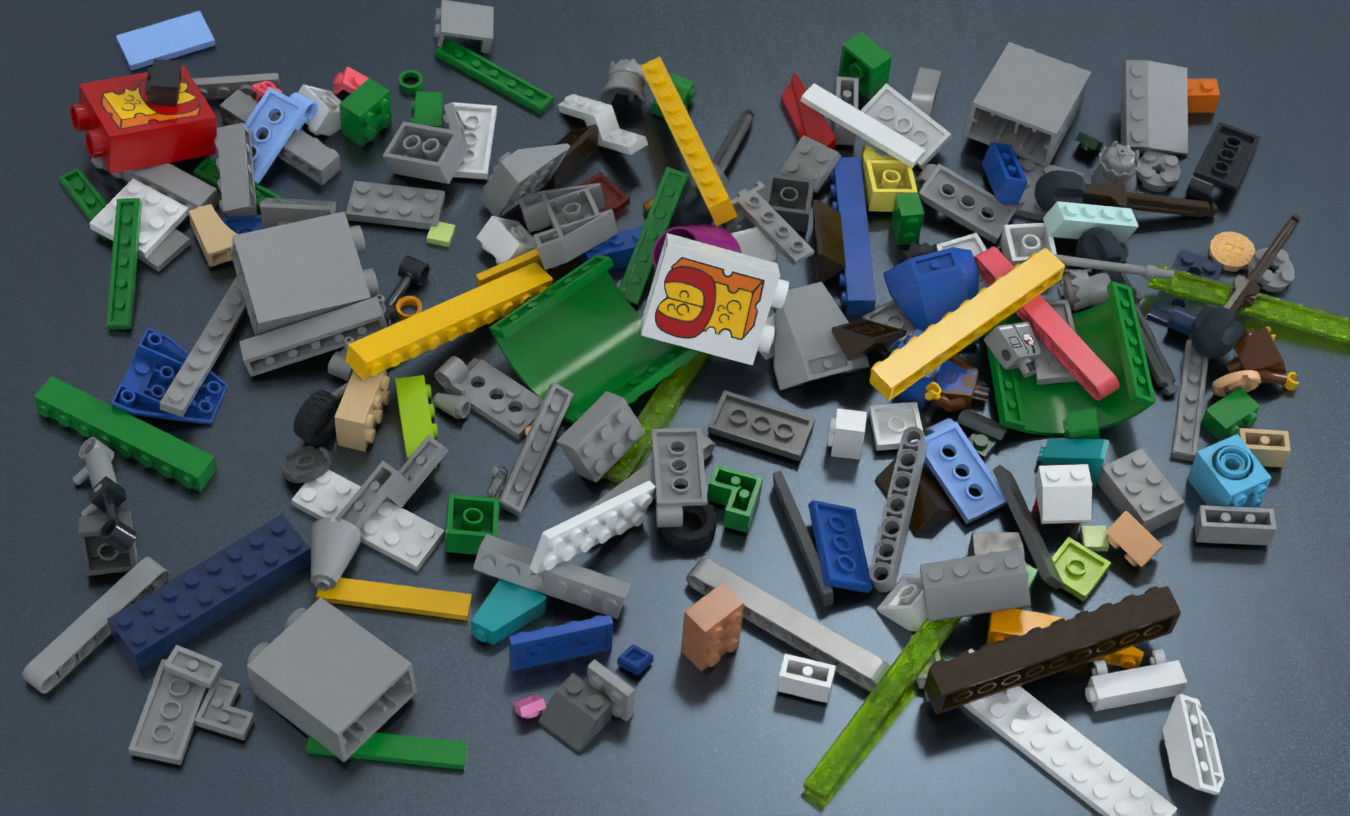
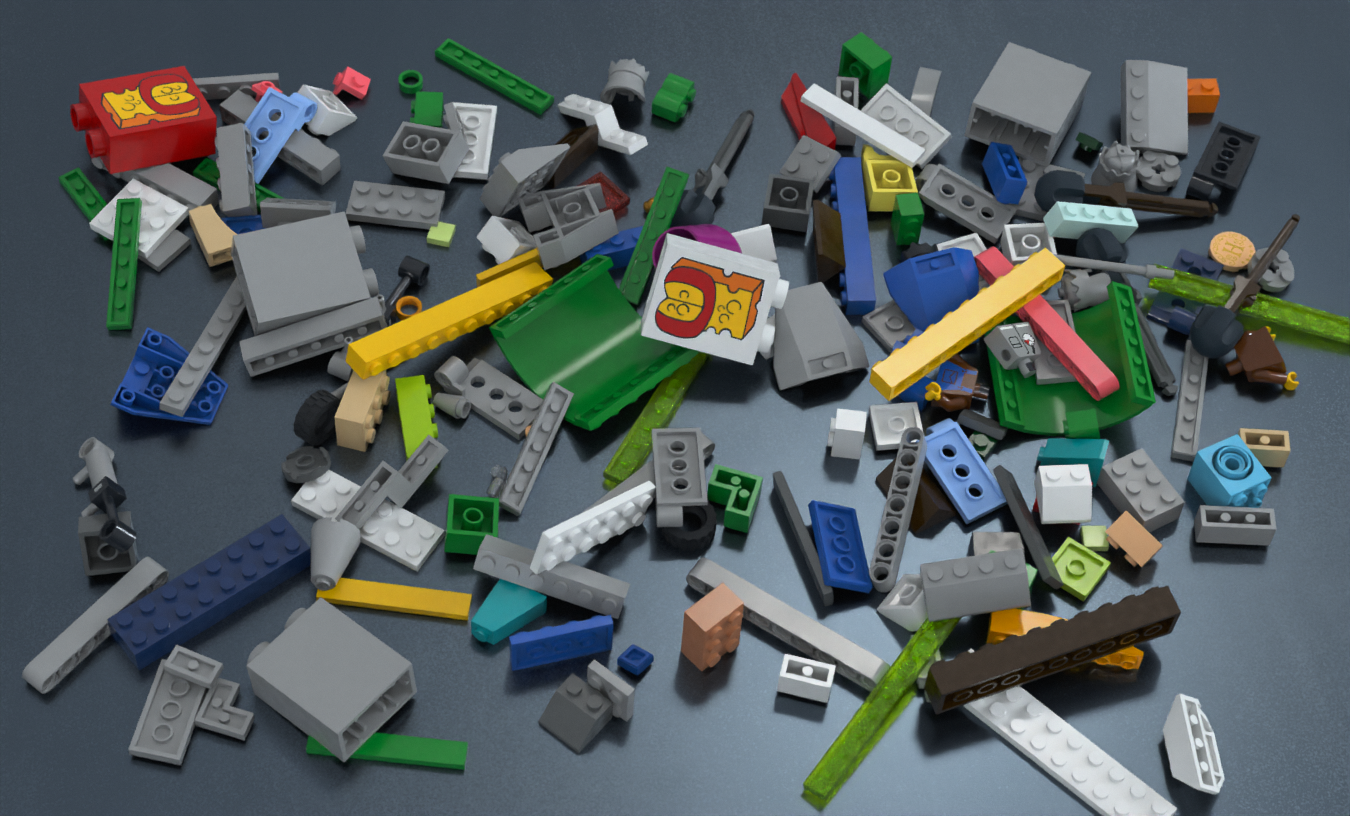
green brick [34,376,217,492] -> none
light blue tile [116,11,215,71] -> none
black brick [145,59,182,106] -> none
green brick [339,78,392,147] -> none
light grey panel [434,0,494,54] -> none
bright pink plate [513,694,547,718] -> none
light grey brick [557,391,646,482] -> none
yellow brick [640,57,738,226] -> none
dark grey plate [708,390,815,461] -> none
light grey bracket [721,180,814,265] -> none
dark brown slope [831,319,907,361] -> none
white brick [1085,649,1187,711] -> none
green brick [1201,387,1260,441] -> none
light nougat tile [1212,370,1261,397] -> none

